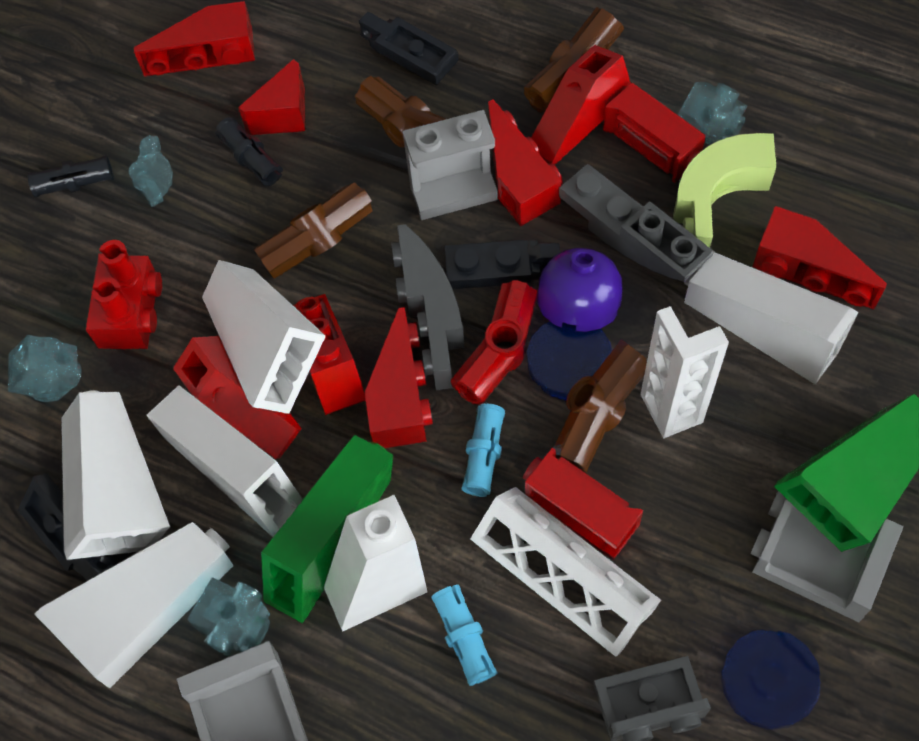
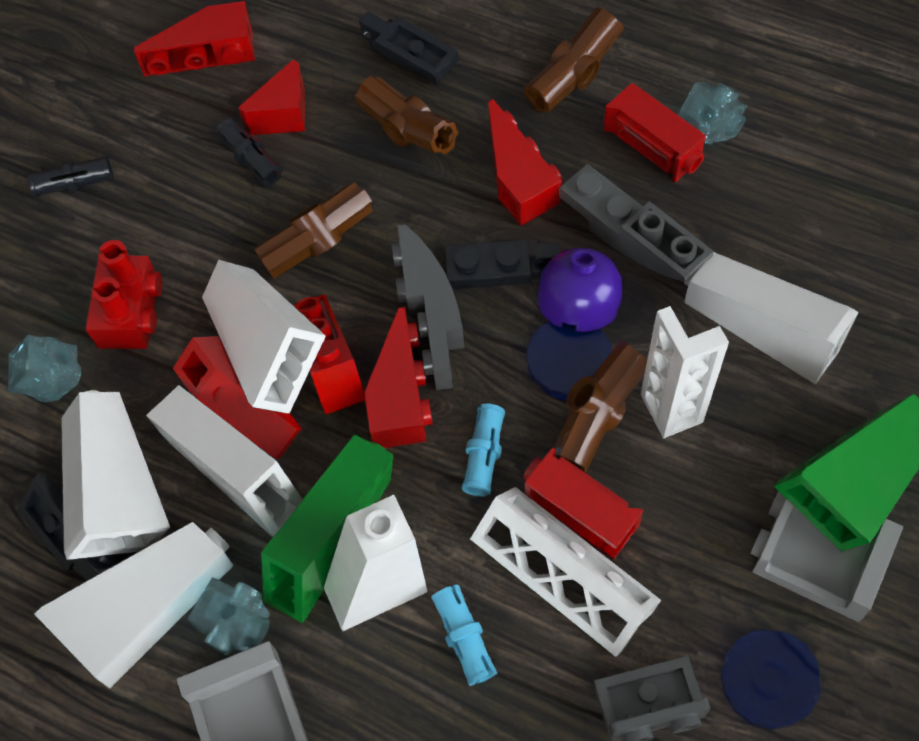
clear light blue piece [128,136,173,207] -> none
light grey panel [403,110,498,220] -> none
red piece [451,280,538,405] -> none
red slope [531,45,631,165] -> none
yellowish green arch [673,133,776,248] -> none
red slope [752,206,887,309] -> none

